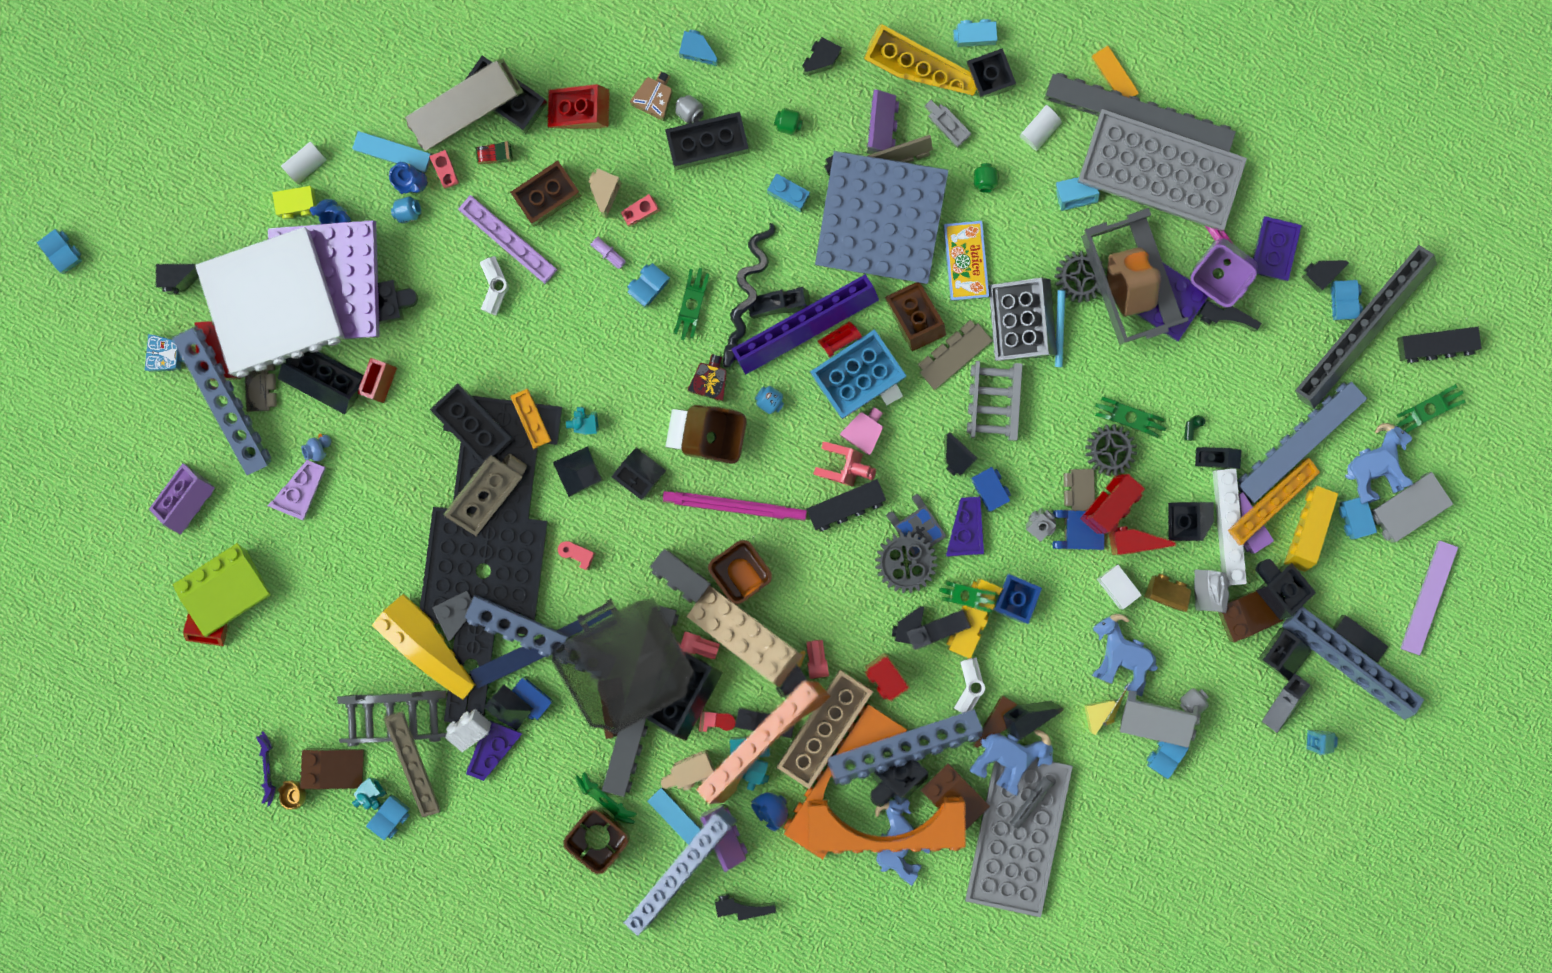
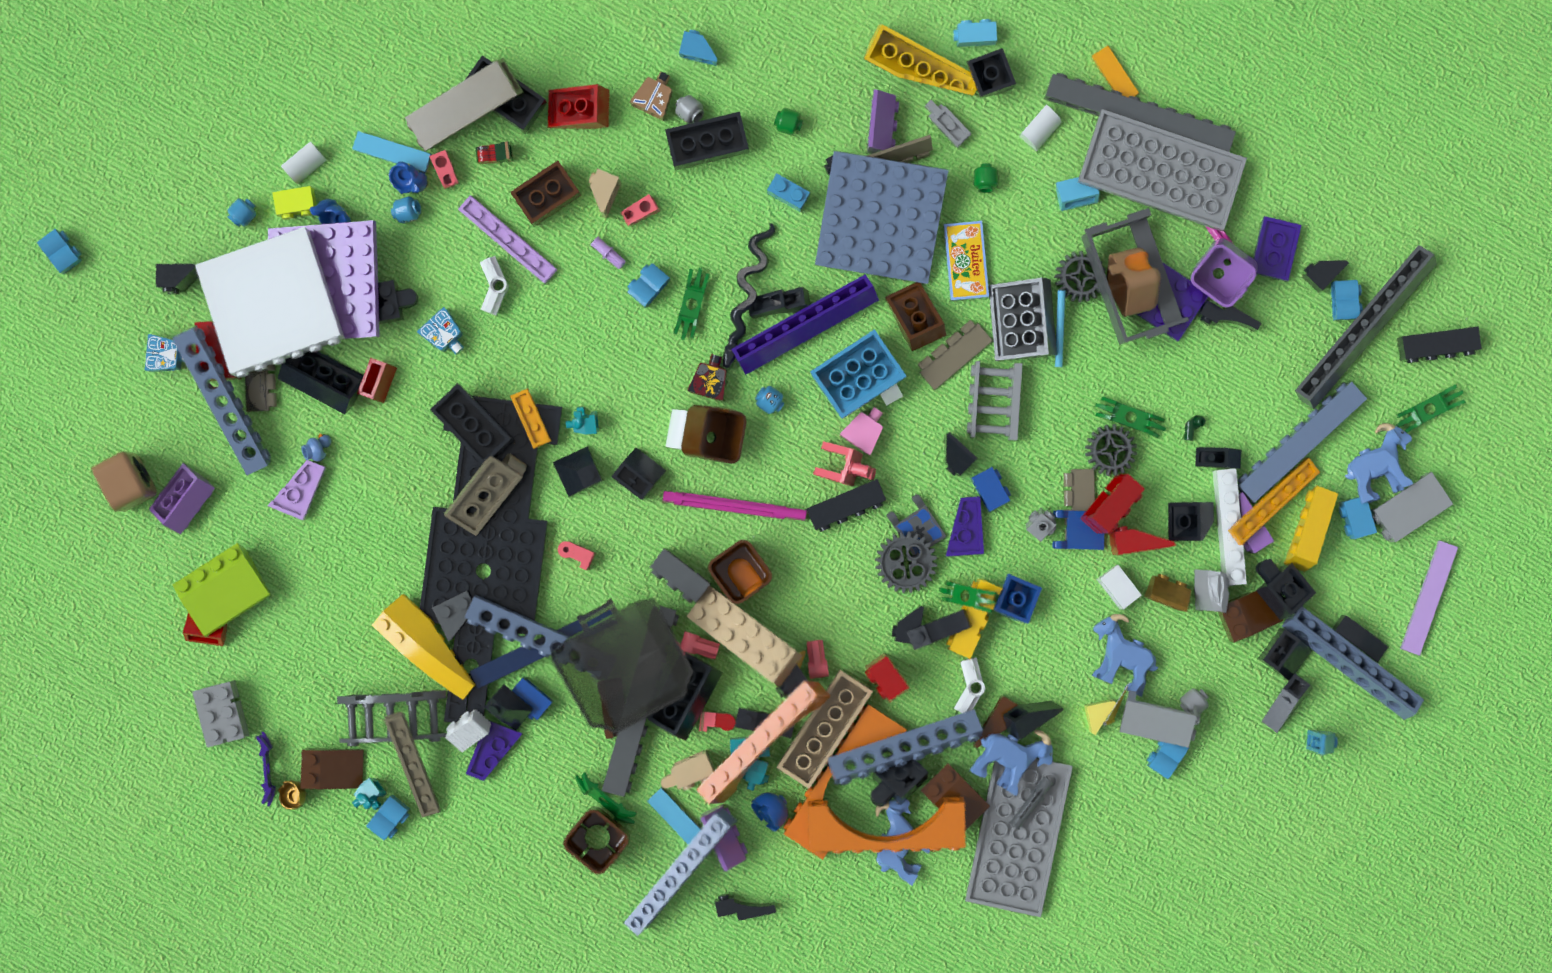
black slope [802,37,842,76] -> none
red plate [818,321,862,358] -> none
none -> medium nougat piece [91,451,157,512]
none -> light grey piece [192,680,249,748]
none -> dark azure head [227,198,257,227]
none -> dark azure torso [417,307,464,355]

